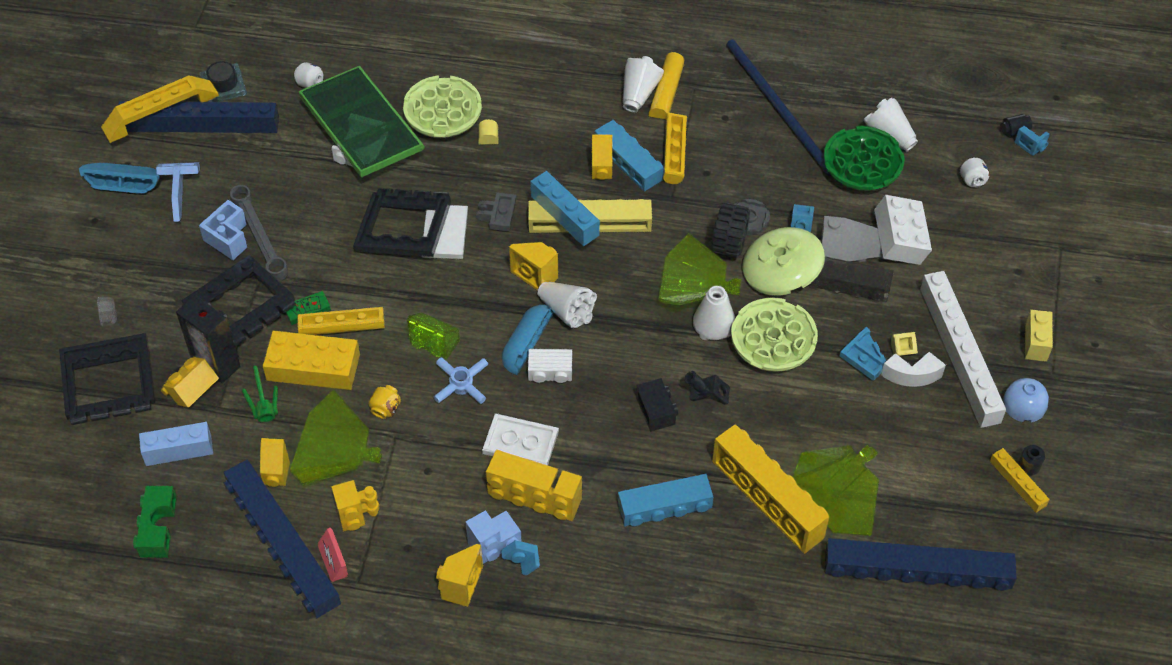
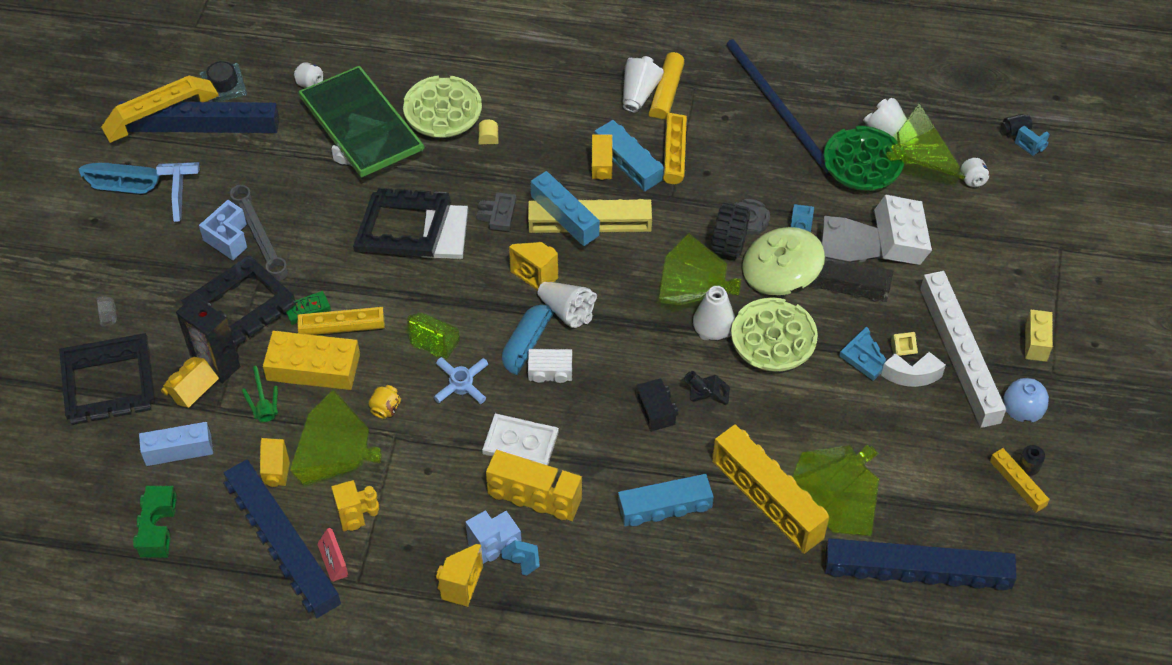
none -> clear neon green panel [886,103,966,179]

